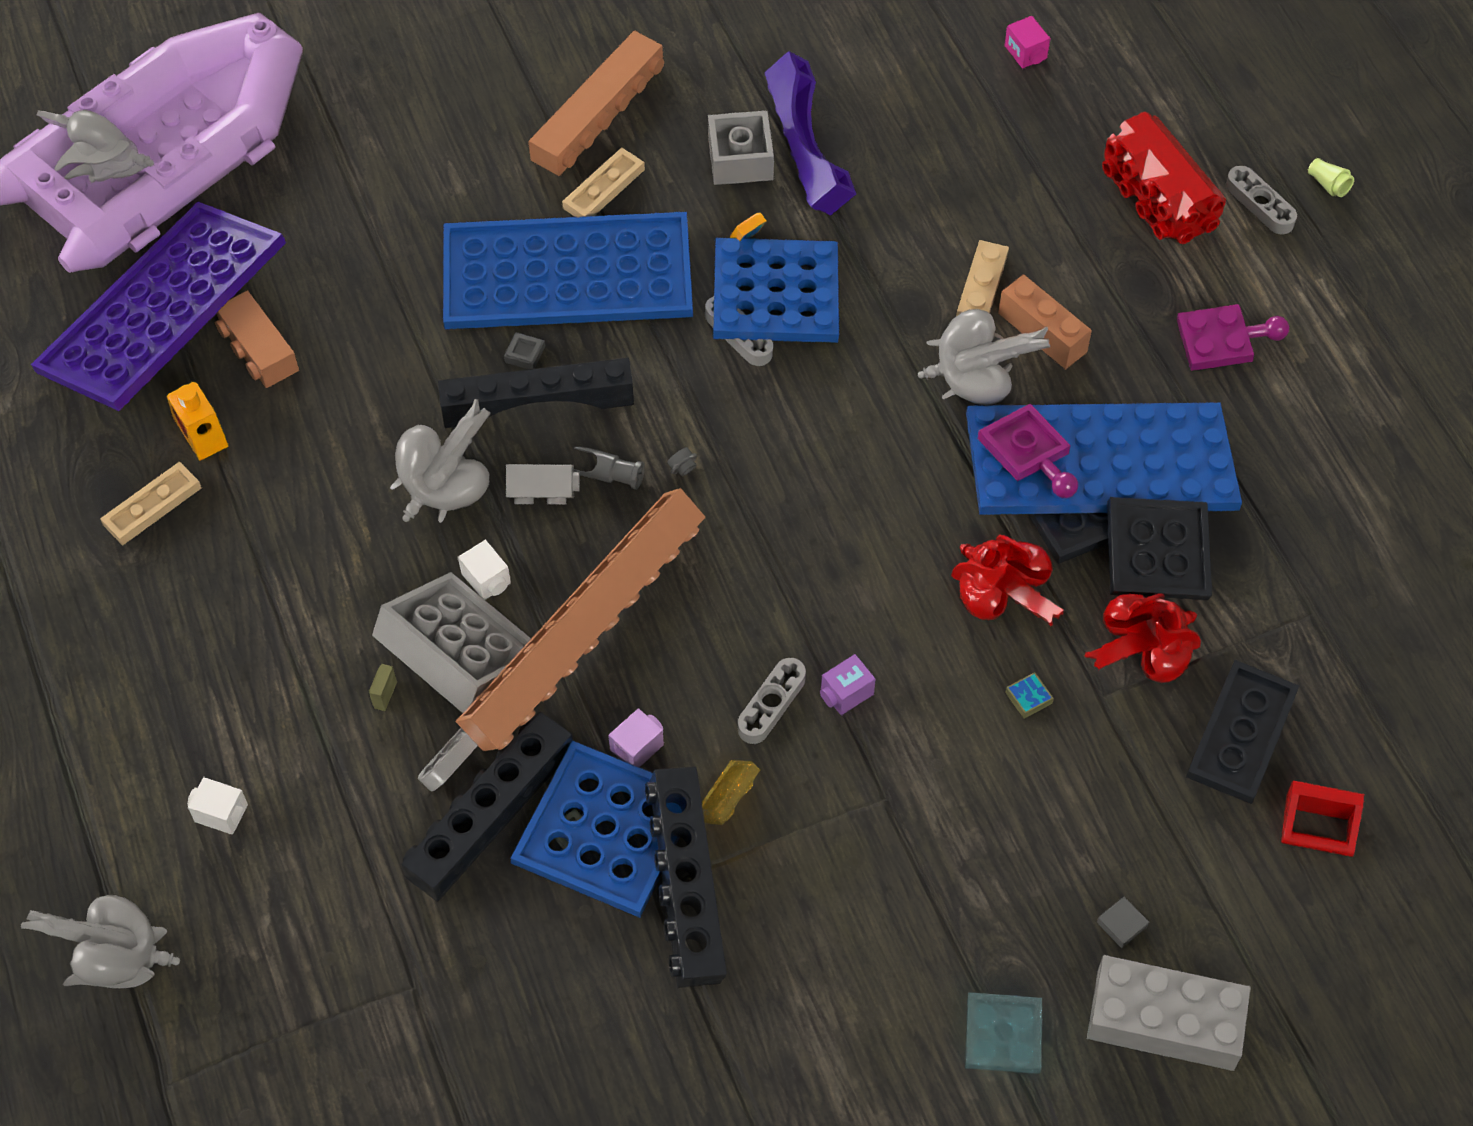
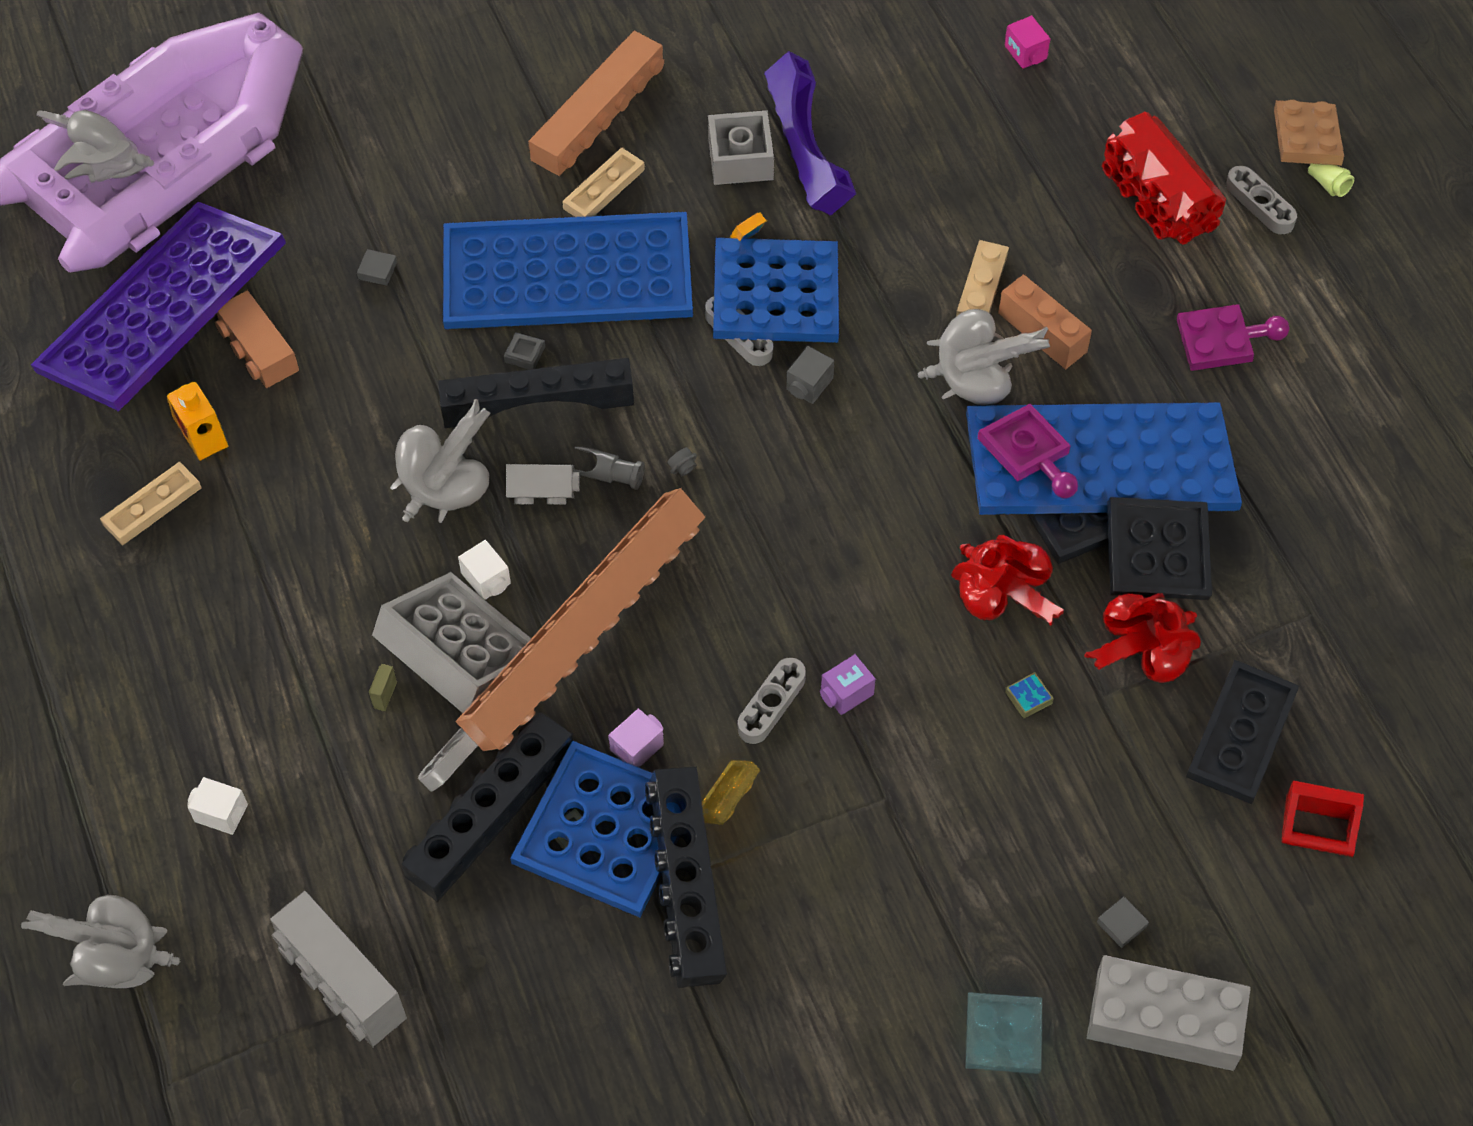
none -> light grey brick [270,891,407,1047]
none -> dark grey tile [357,249,397,286]
none -> dark grey brick [786,346,834,404]
none -> medium nougat plate [1274,100,1344,165]

